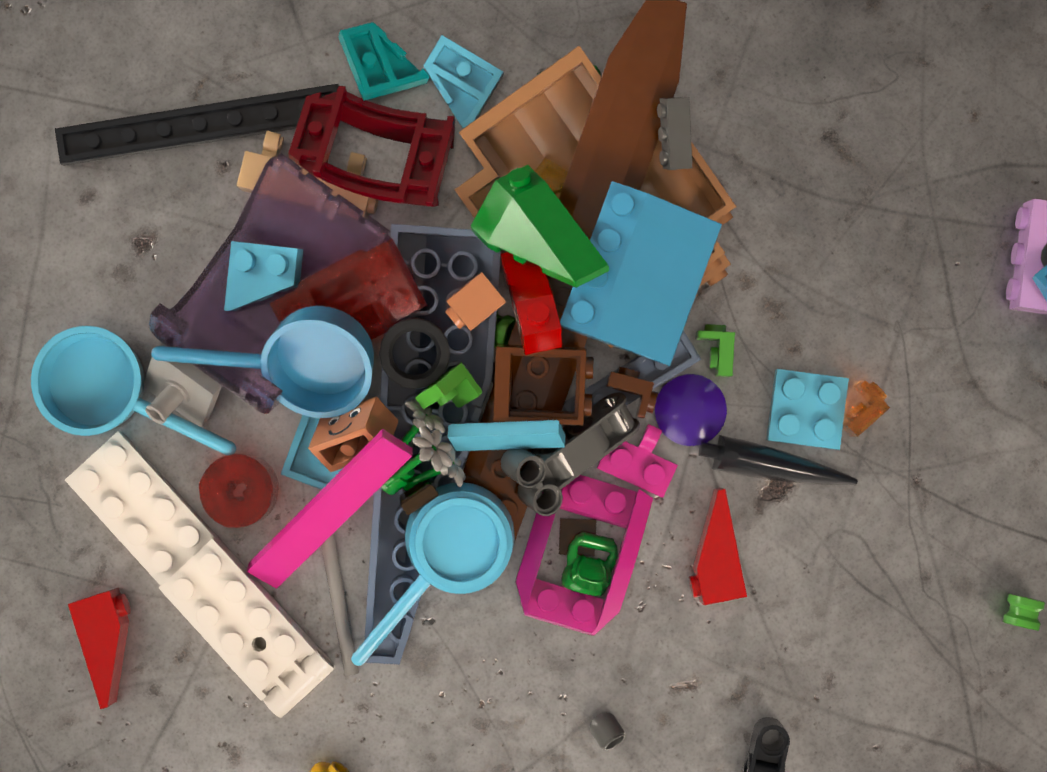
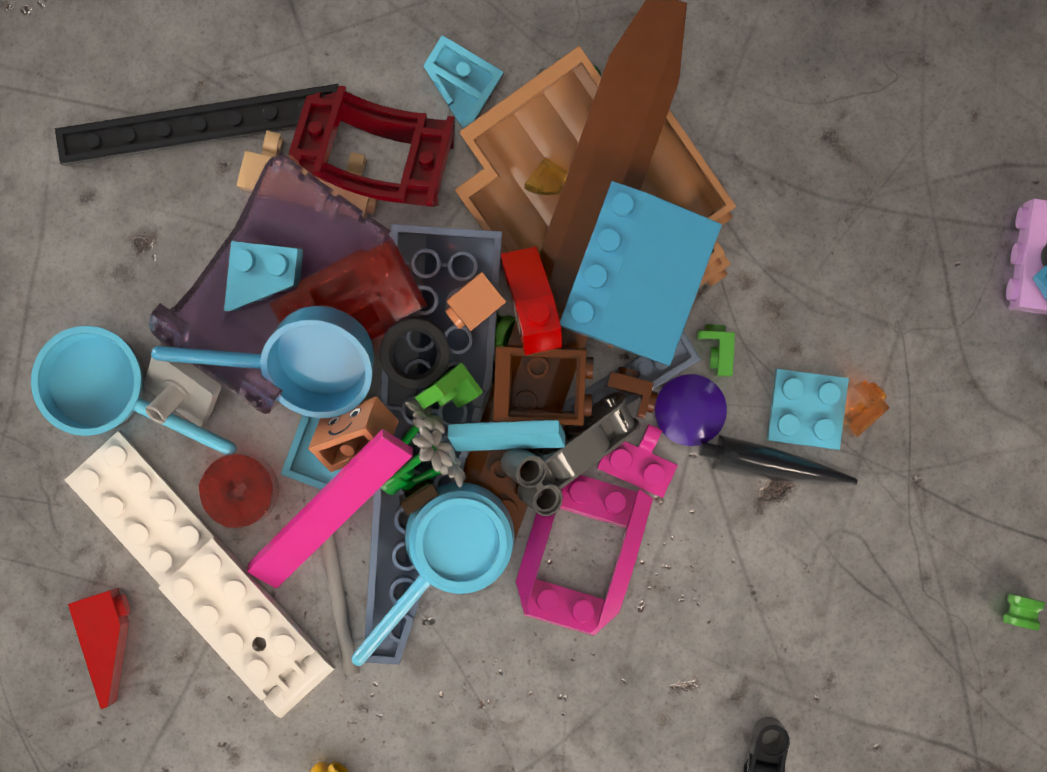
teal wing [338,22,430,101] -> none
green wedge [471,165,609,288] -> none
dark brown tile [559,518,596,556] -> none
green piece [561,532,618,596] -> none
dark grey piece [590,713,626,751] -> none
dark grey piece [657,97,692,170] -> none
red slope [689,488,747,605] -> none

